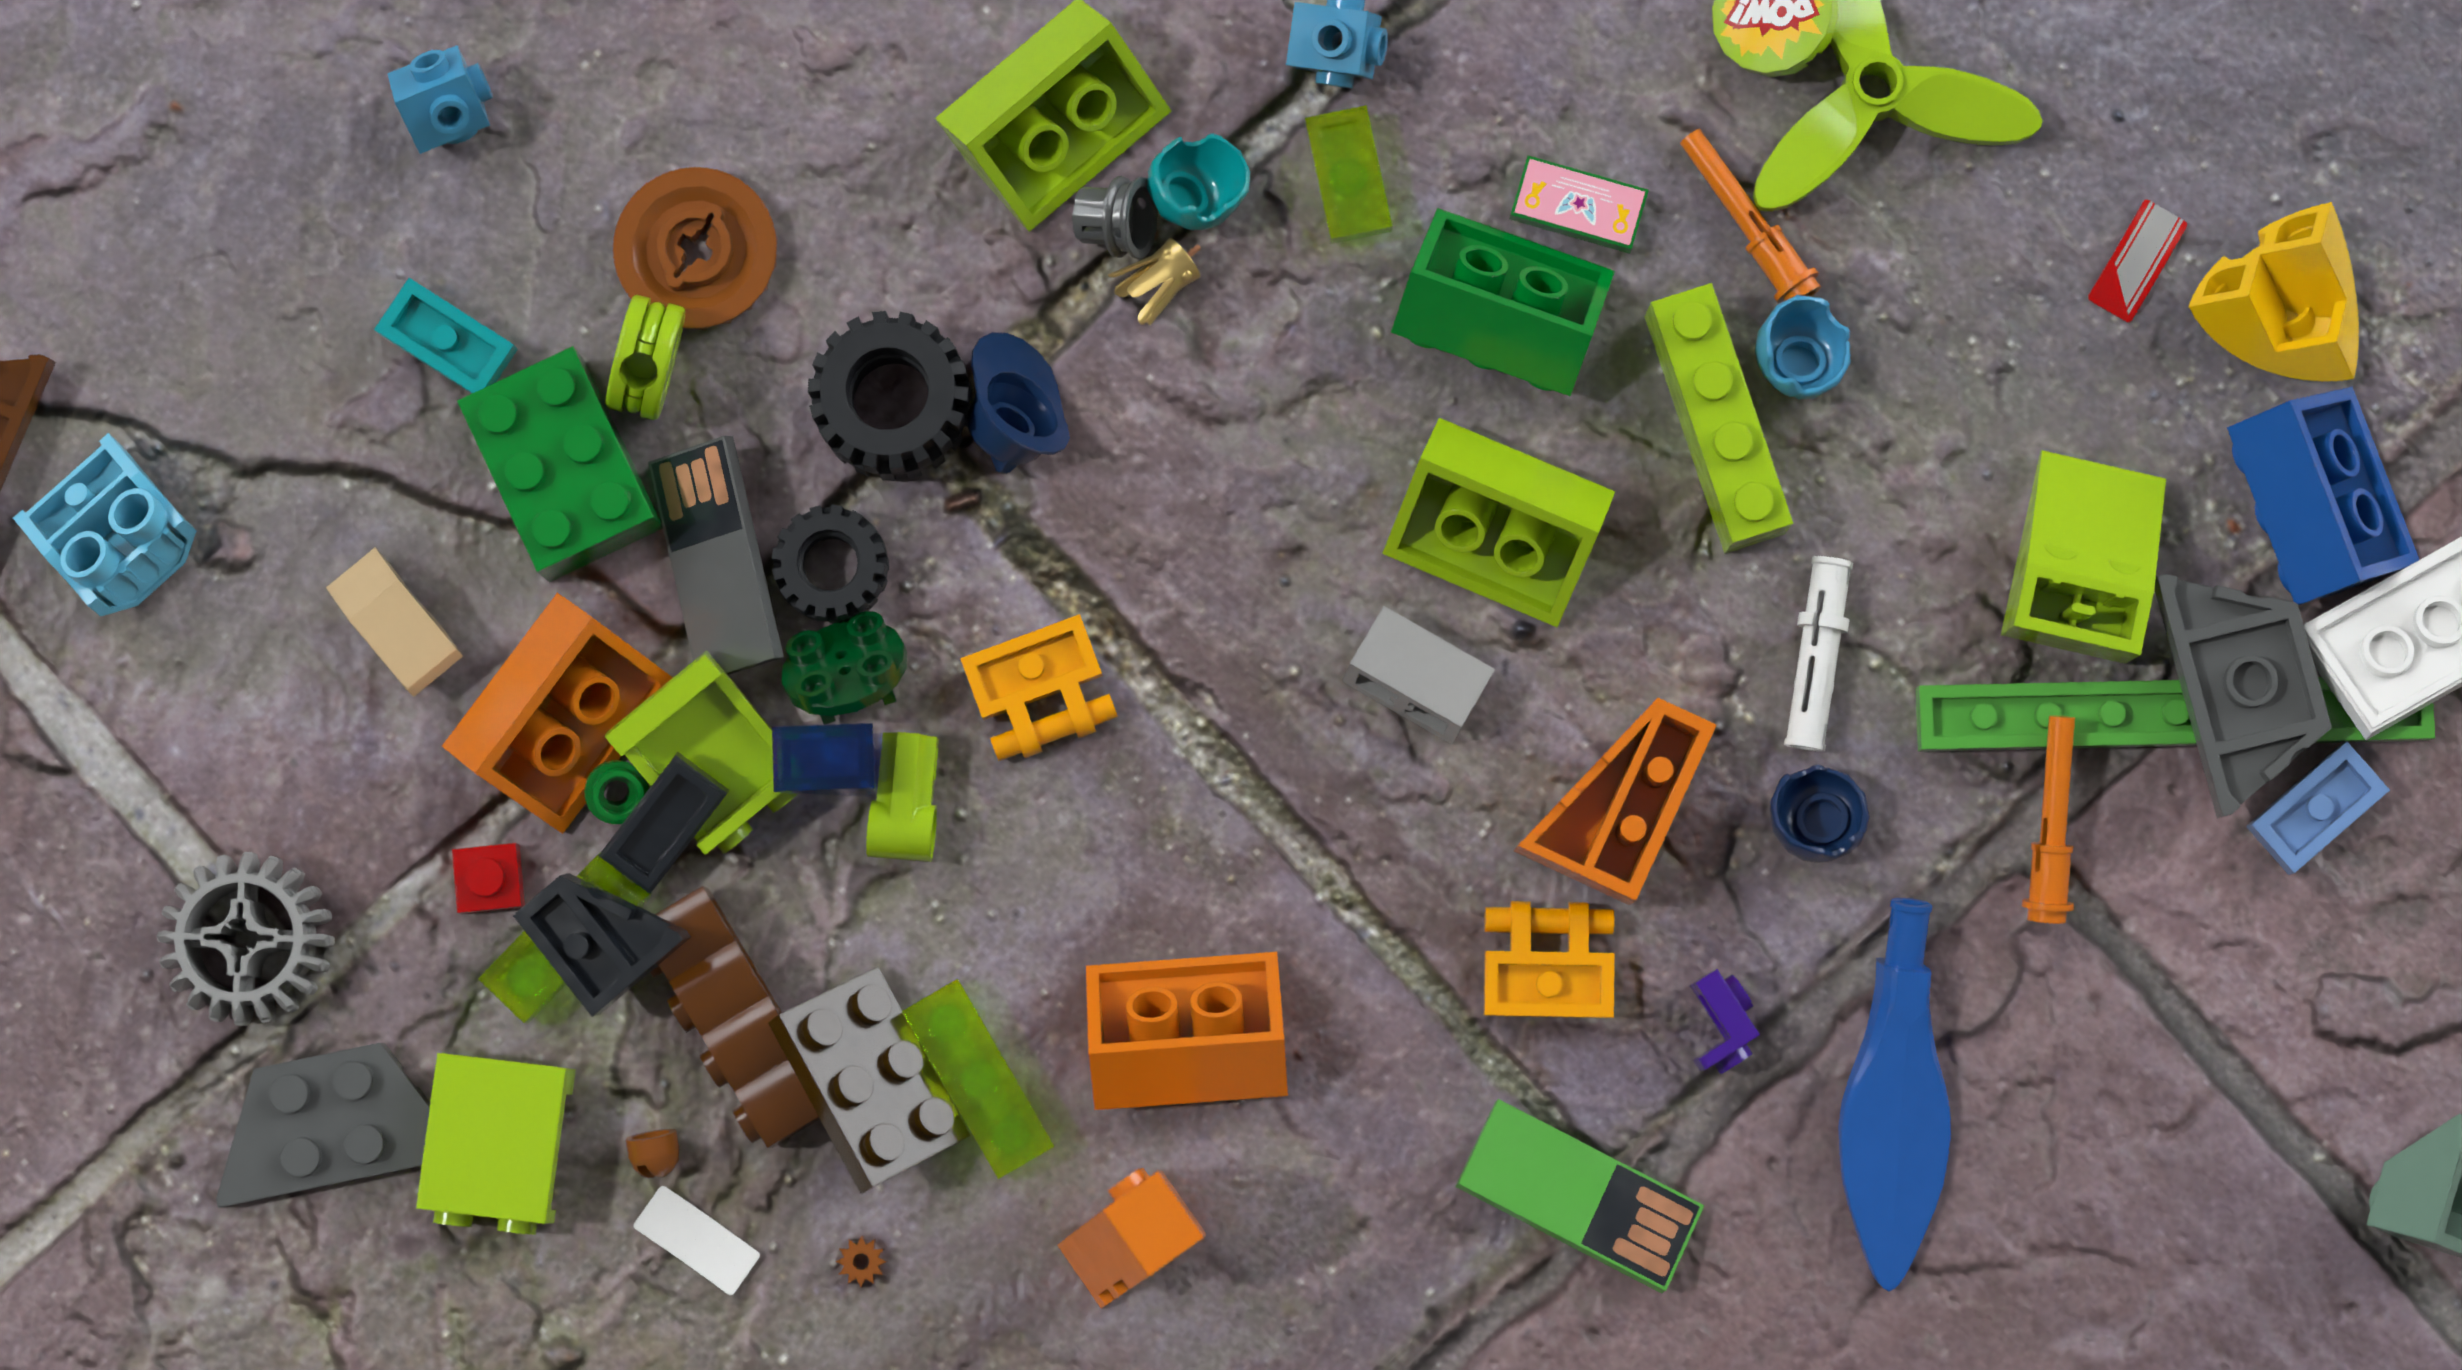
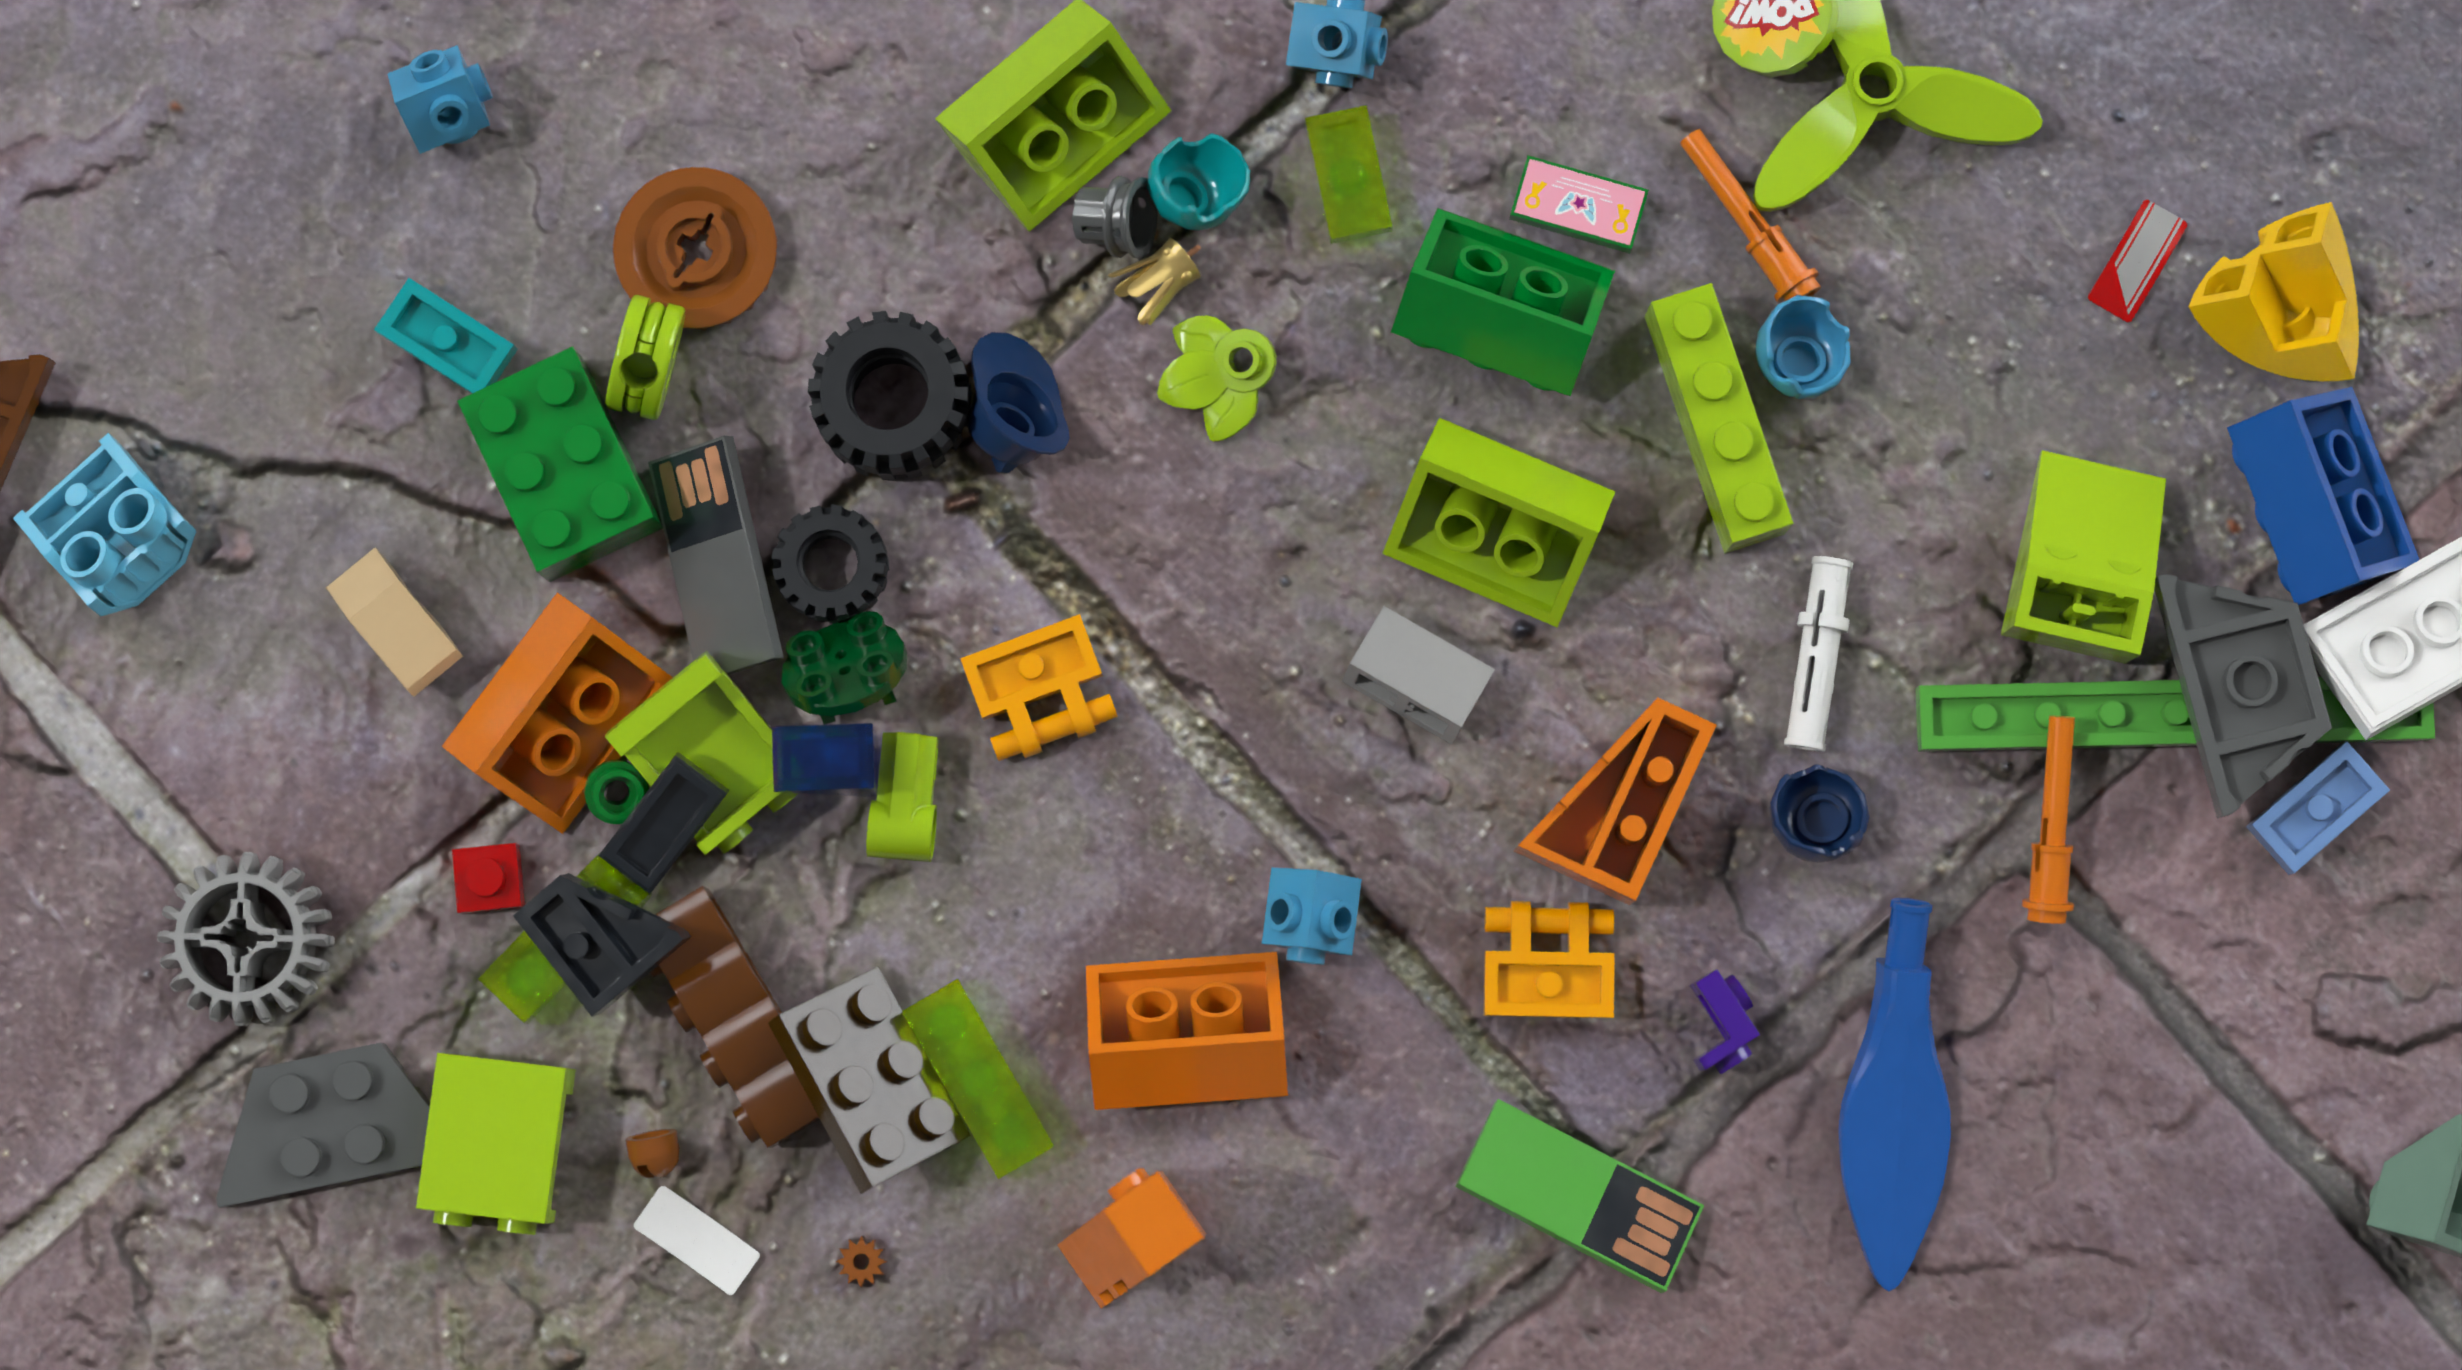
none -> lime plate [1157,316,1277,442]
none -> dark azure brick [1262,867,1362,965]

